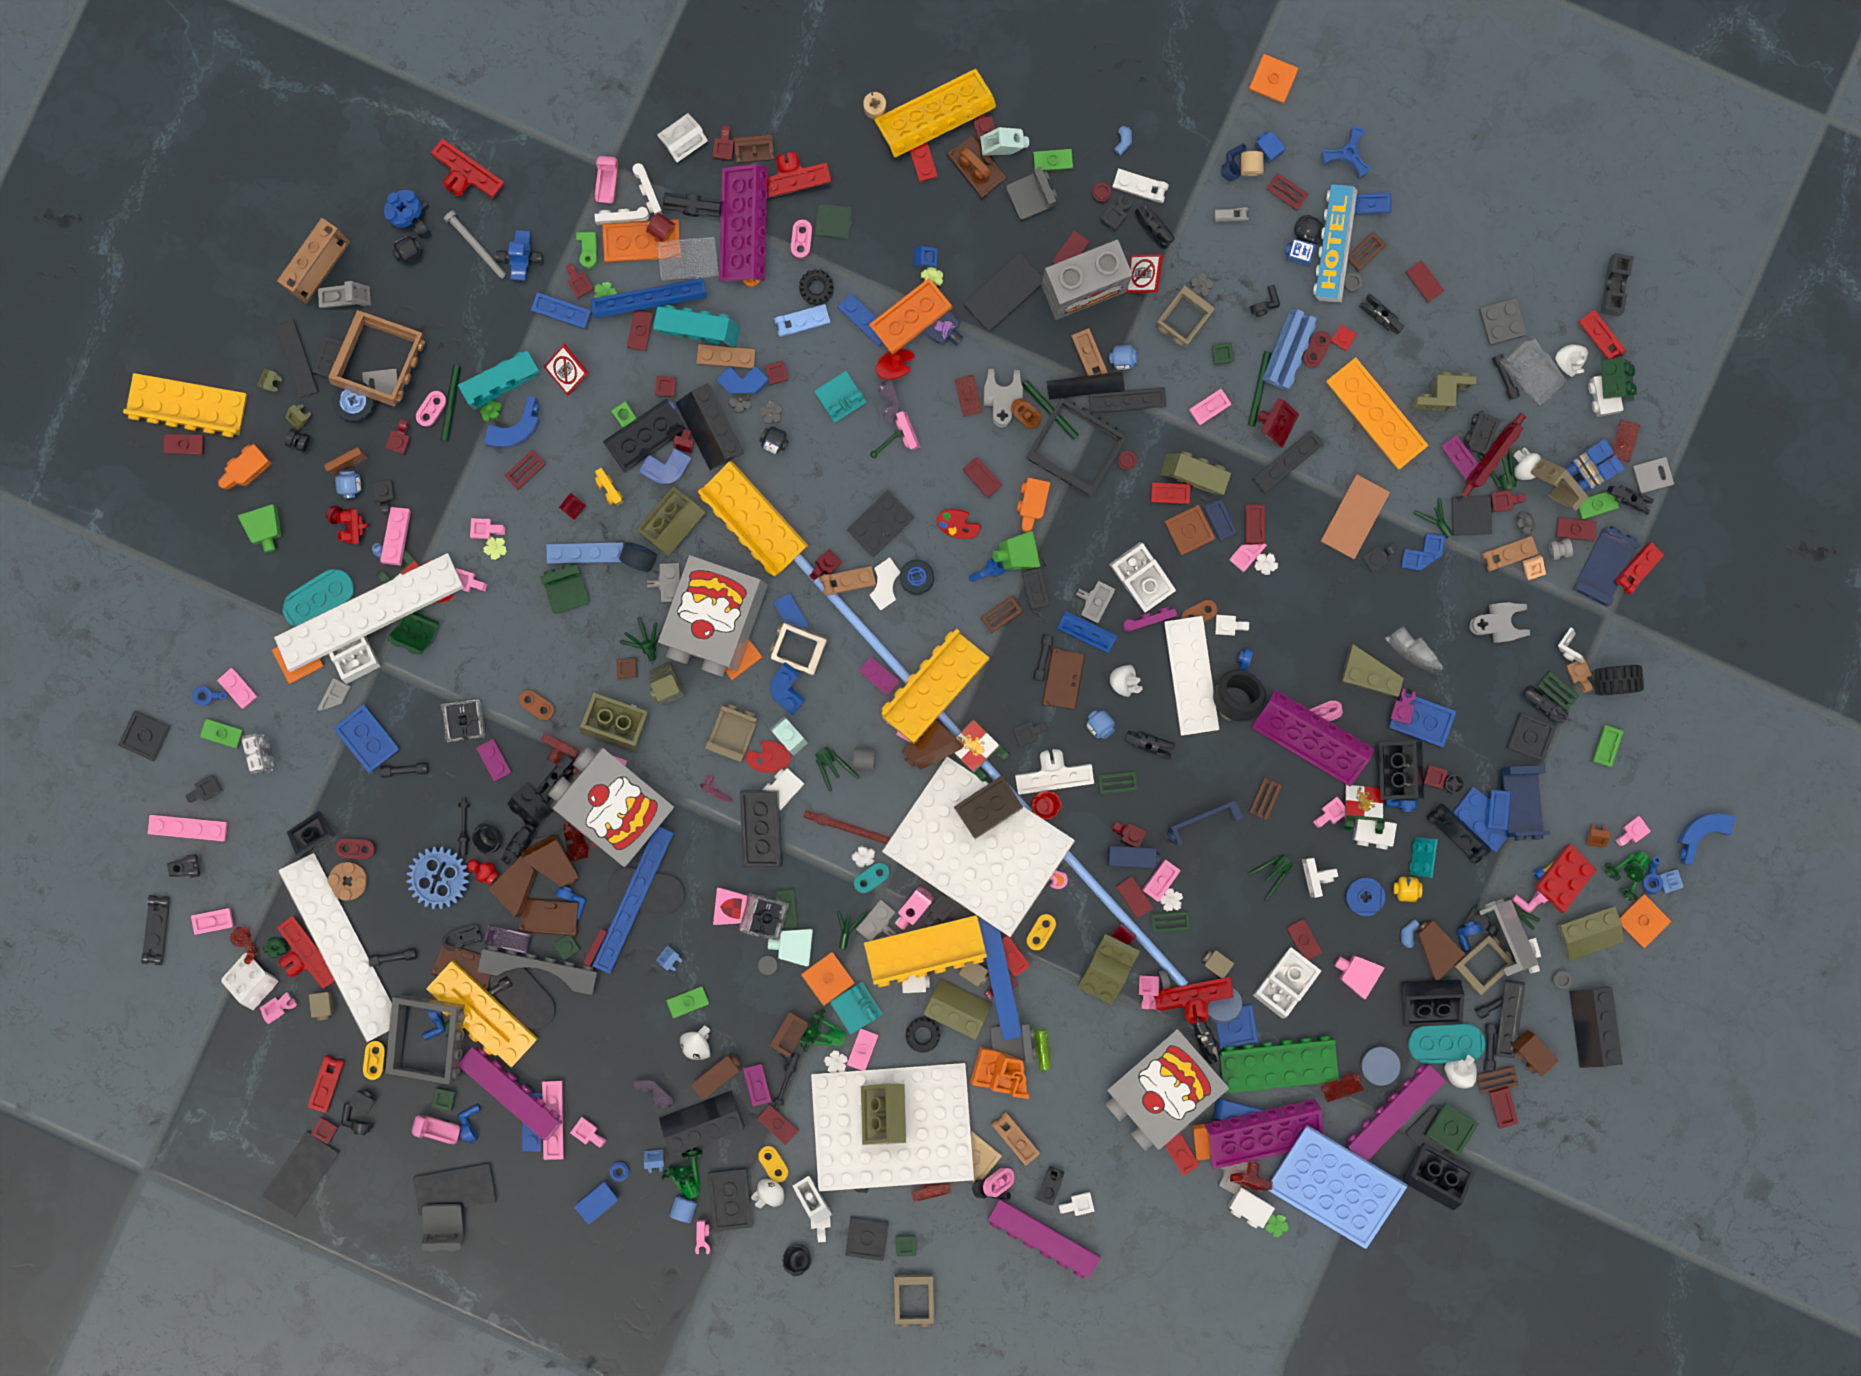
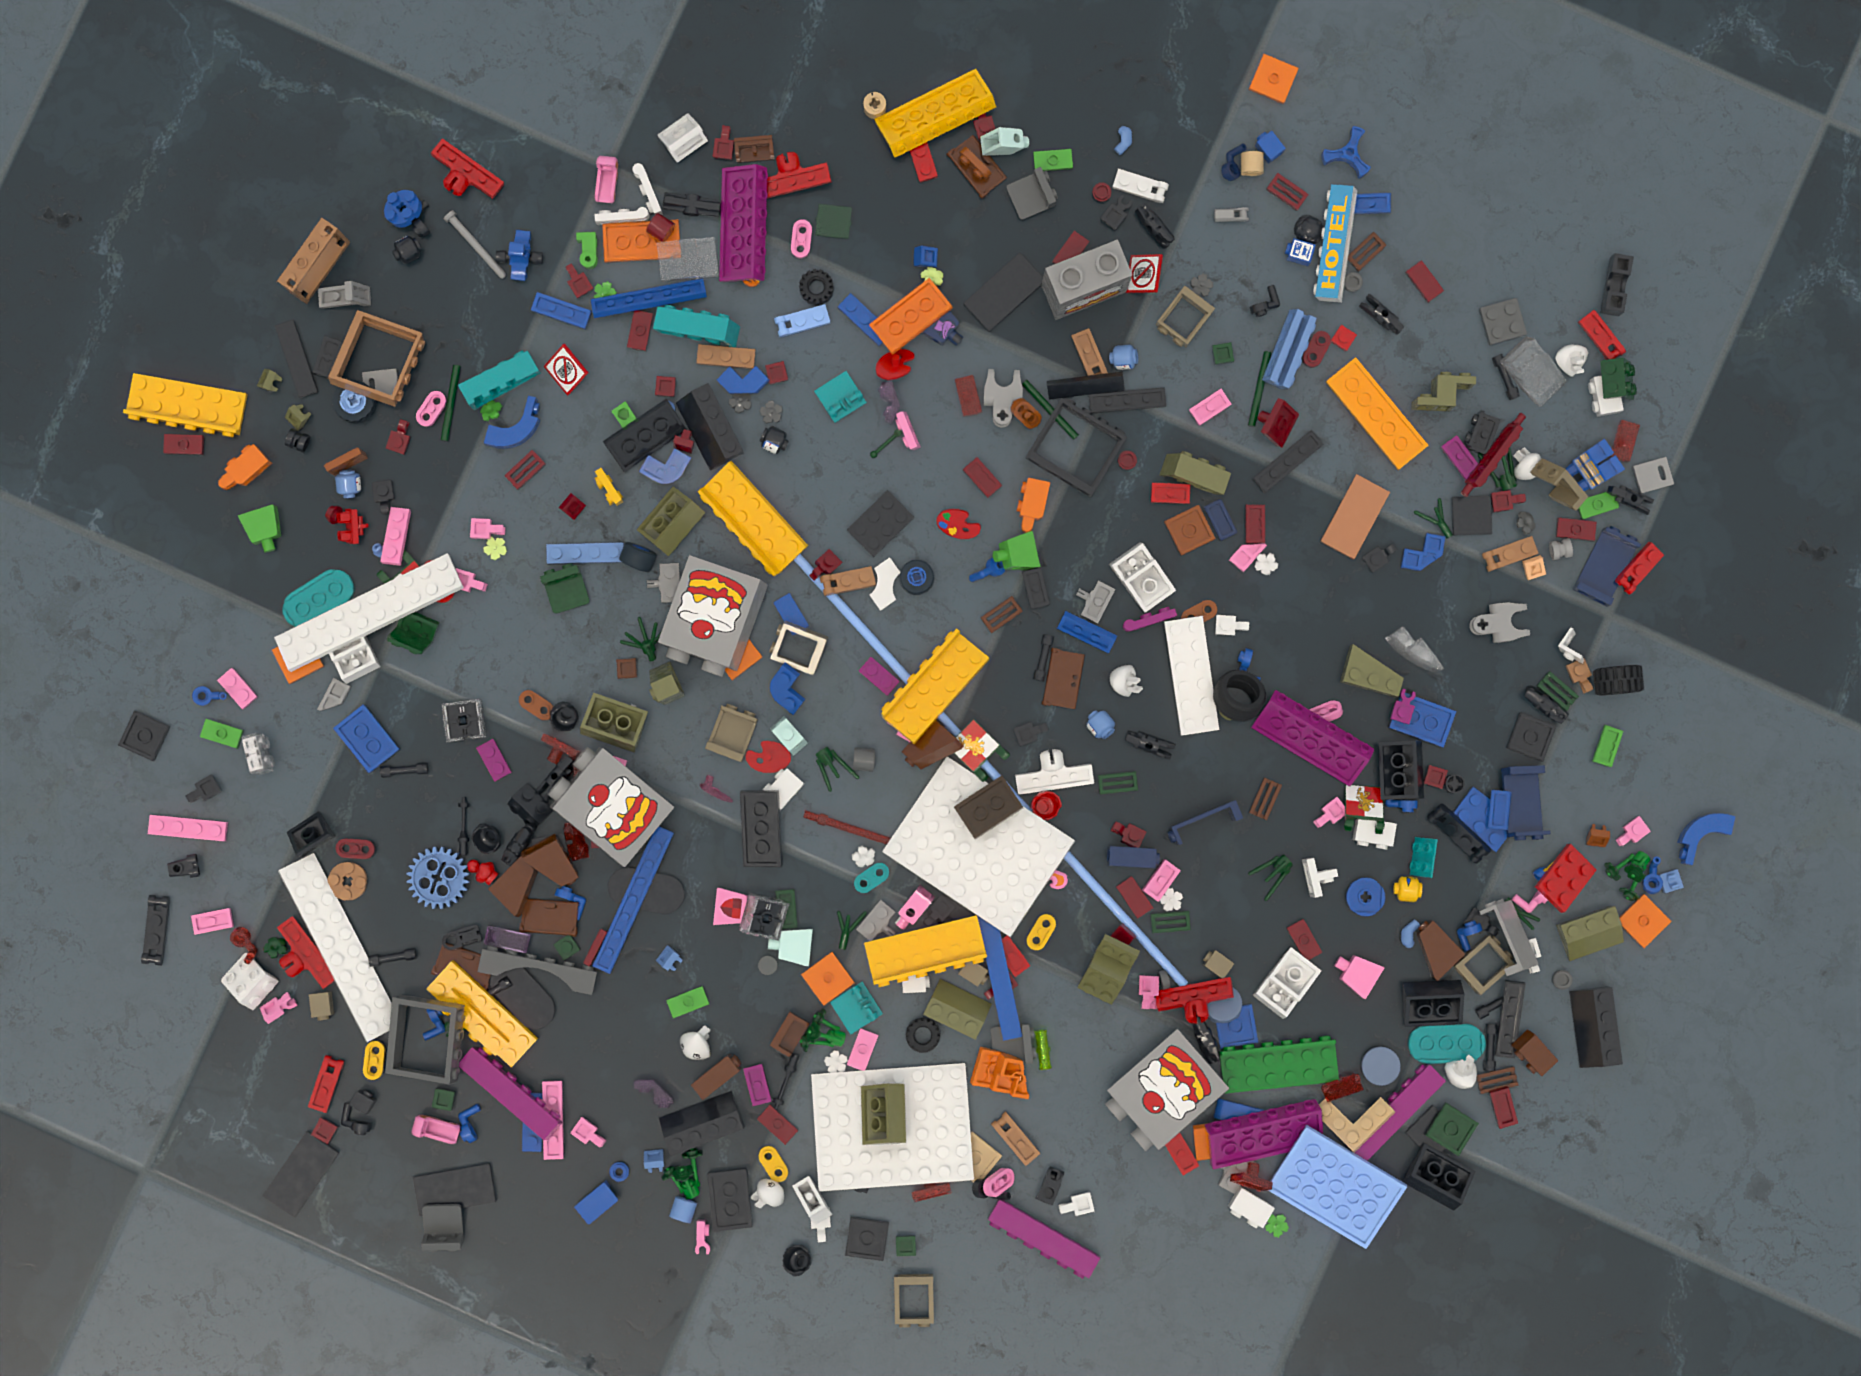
none -> black hair [550,701,578,731]
none -> tan plate [1319,1097,1395,1153]

